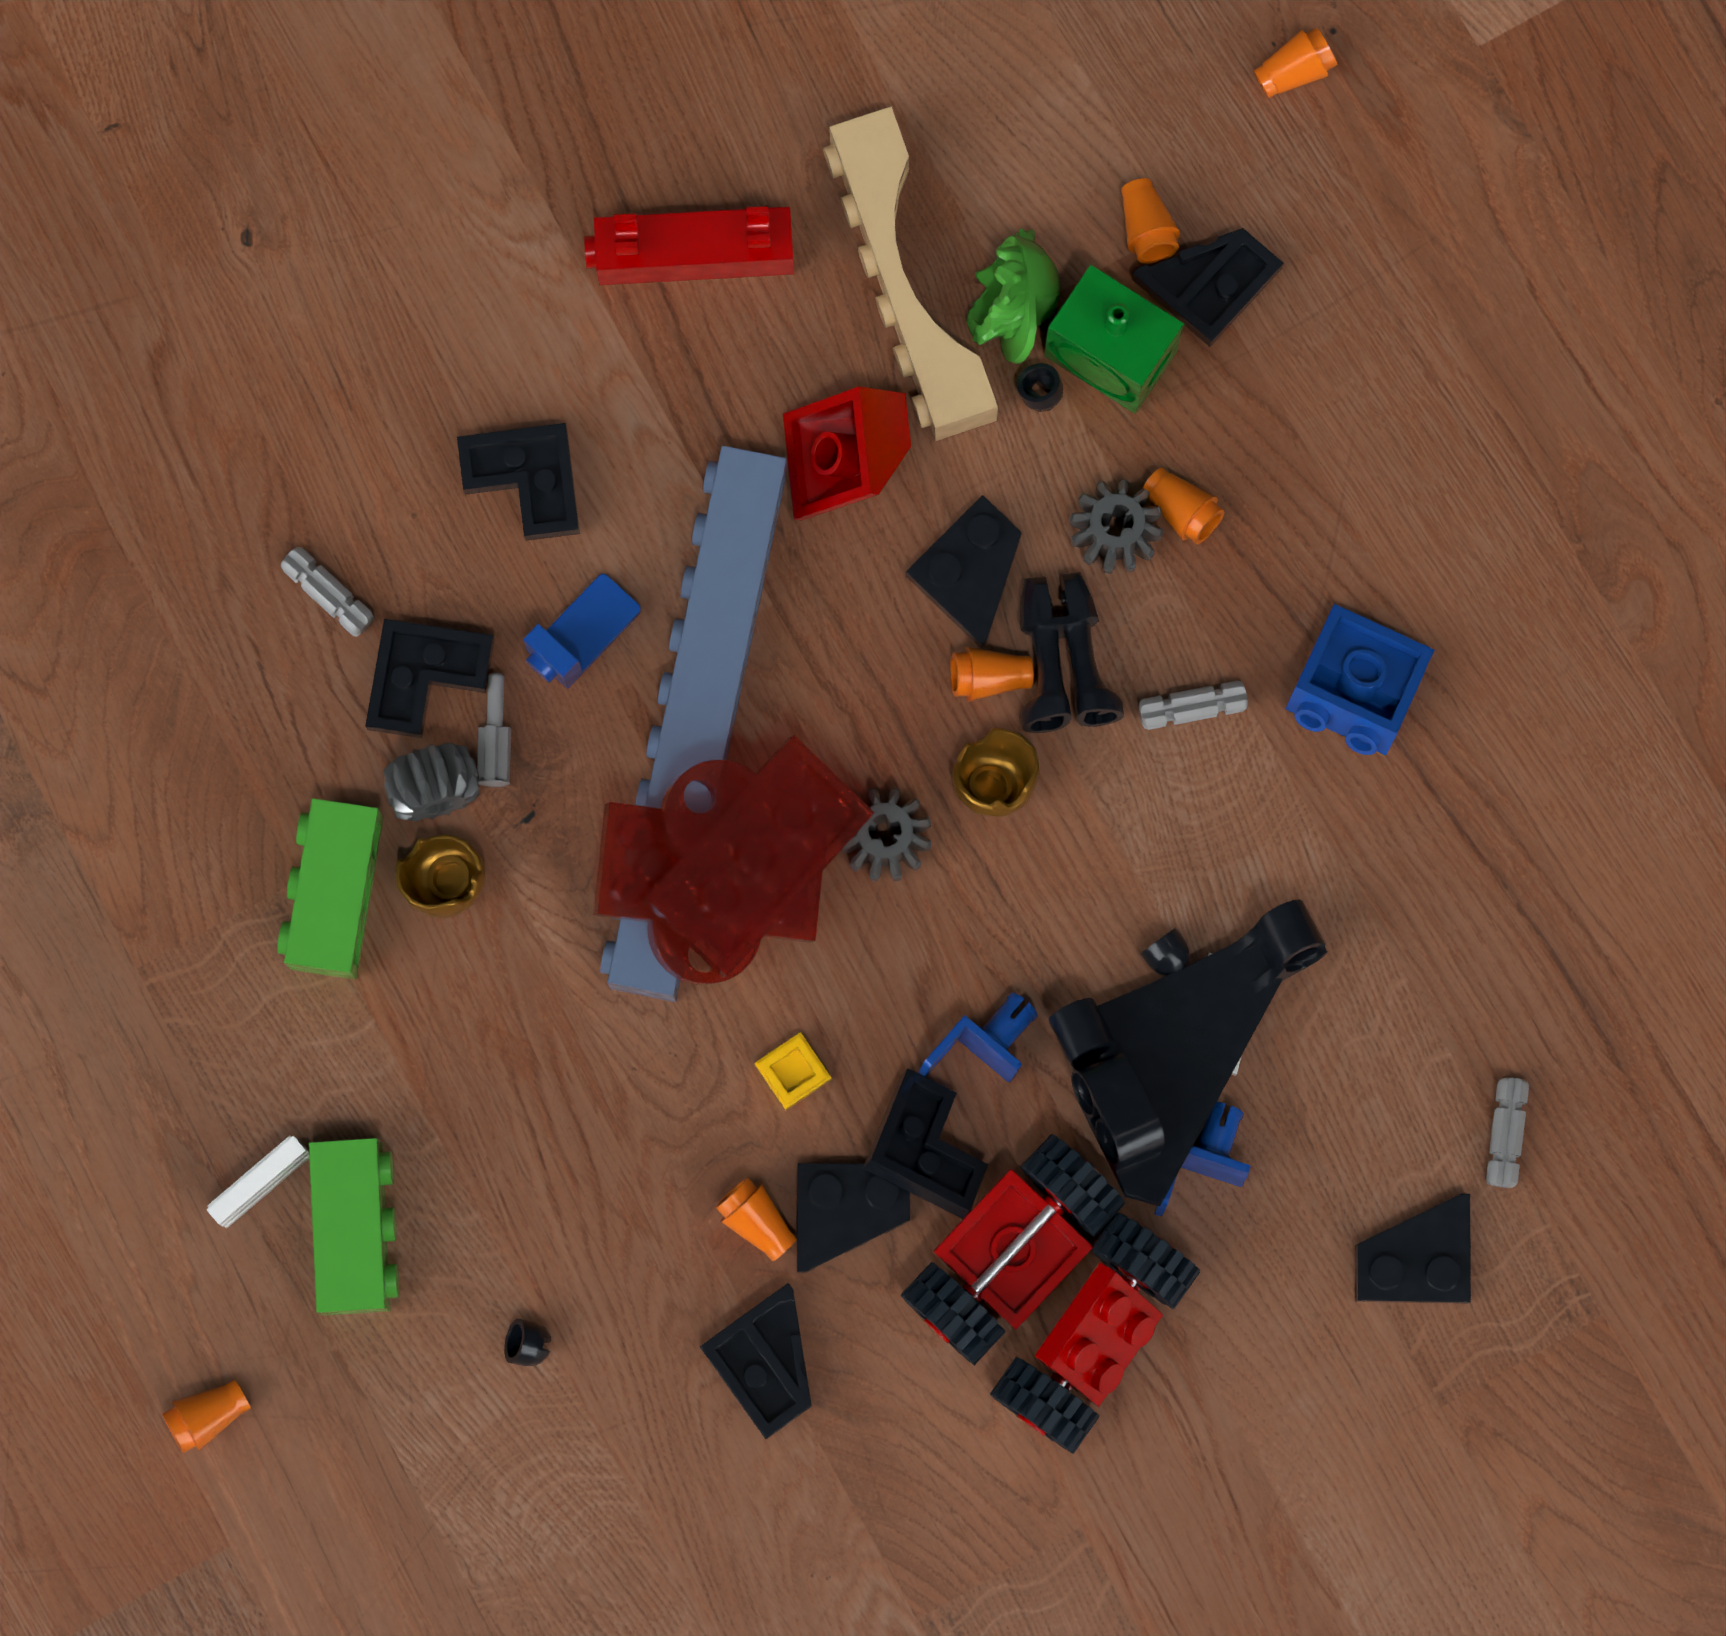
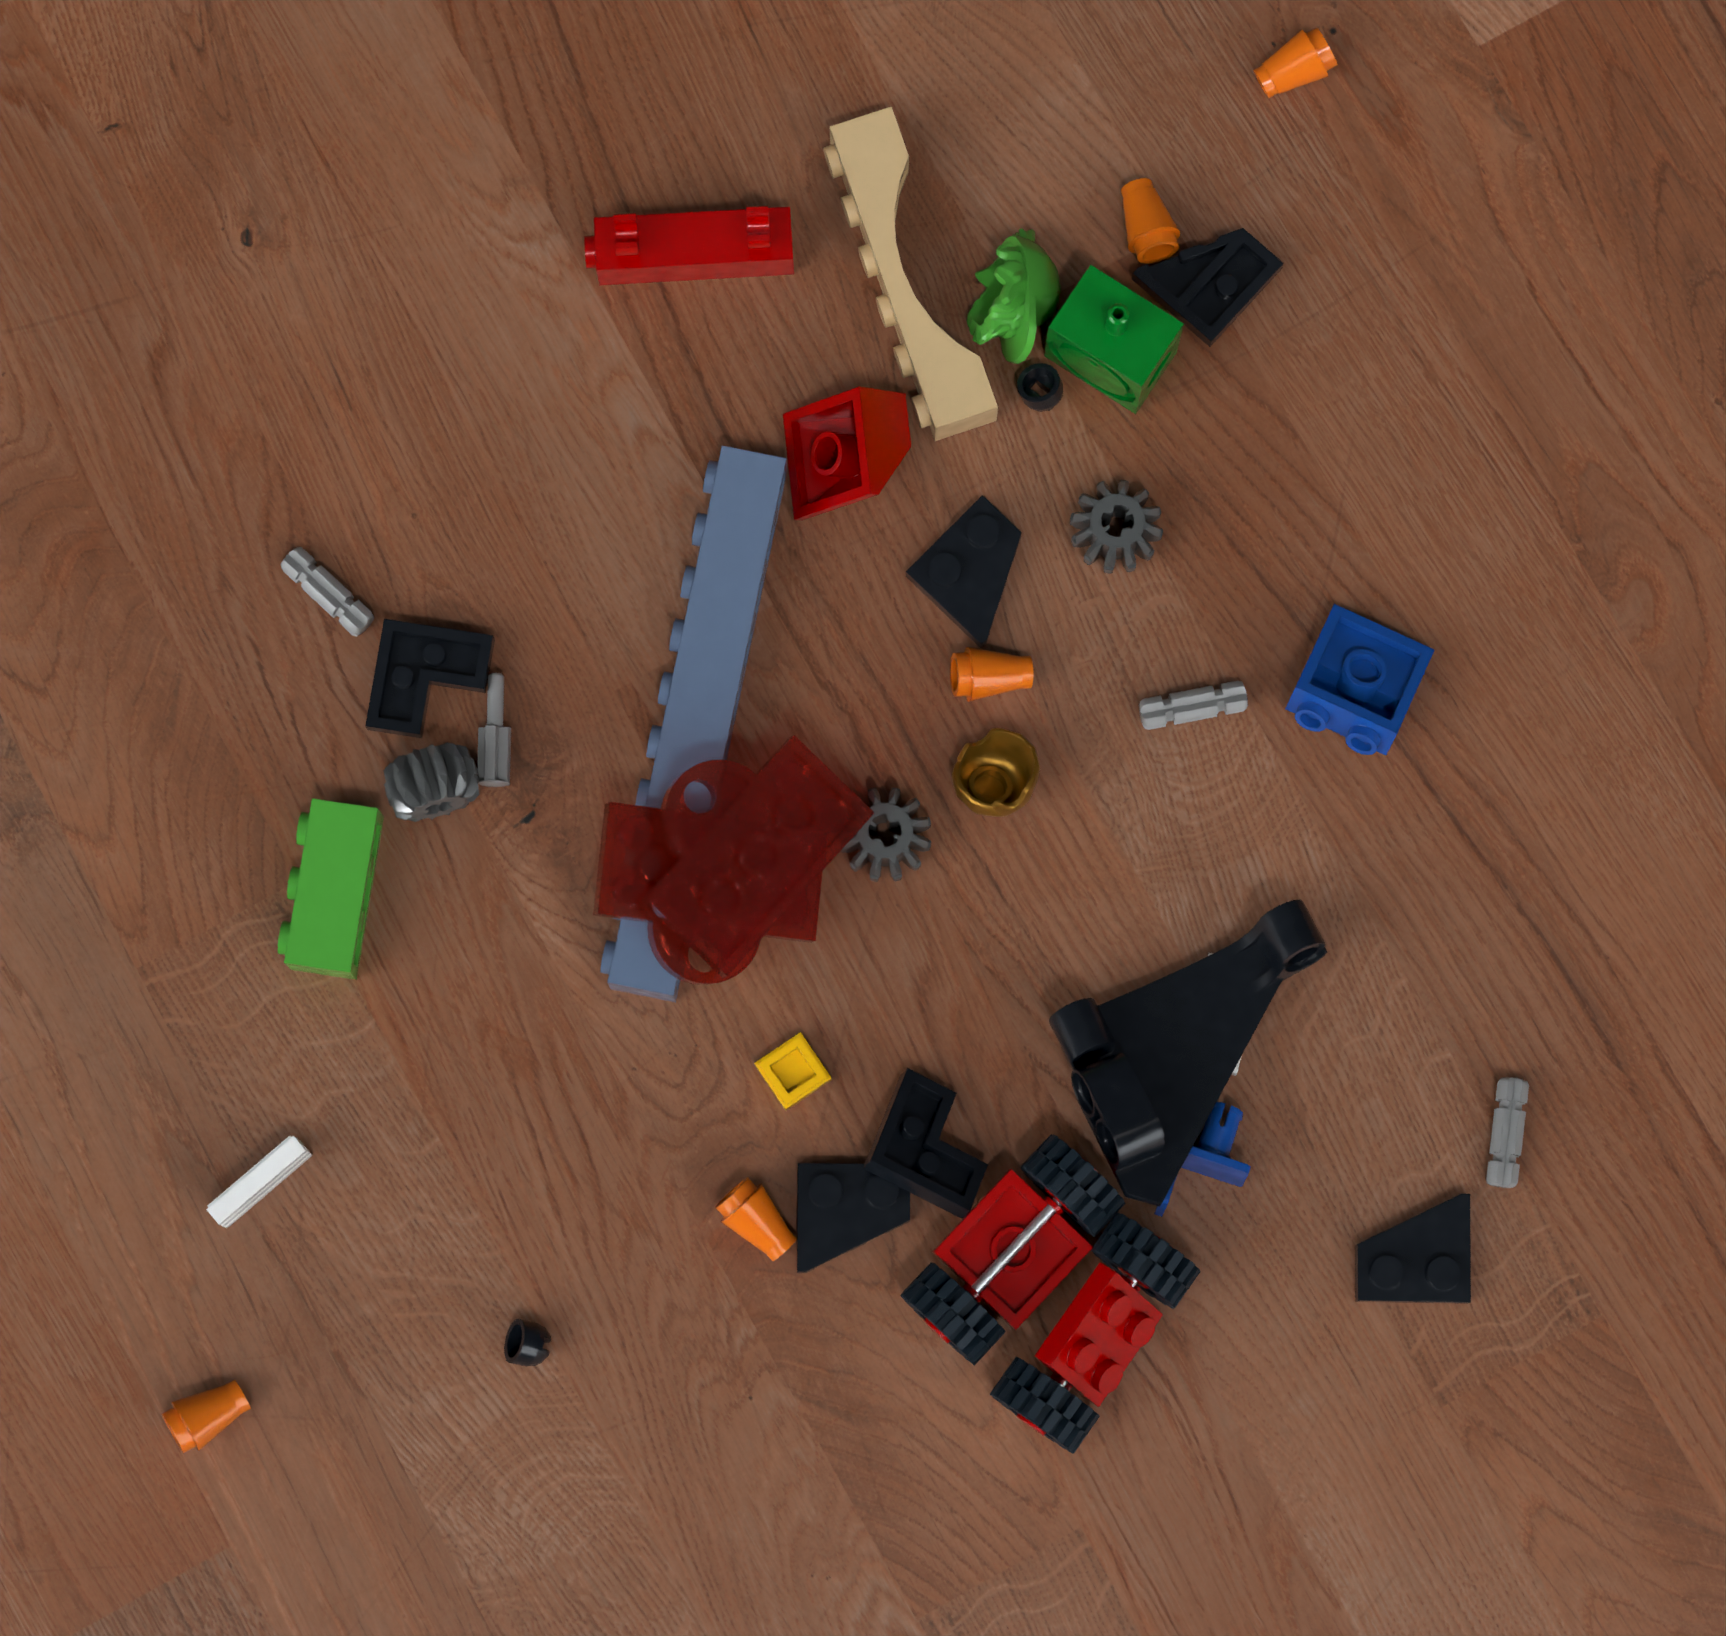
bright green brick [309,1138,400,1316] -> none
pearl gold hair [395,834,486,918] -> none
black plate [457,423,580,541] -> none
blue bracket [523,574,641,689] -> none
black wing [700,1283,812,1440] -> none
blue bracket [918,993,1038,1083] -> none
black piece [1020,572,1124,733] -> none
black hinge [1140,927,1189,976] -> none
orange cone [1142,467,1225,545] -> none

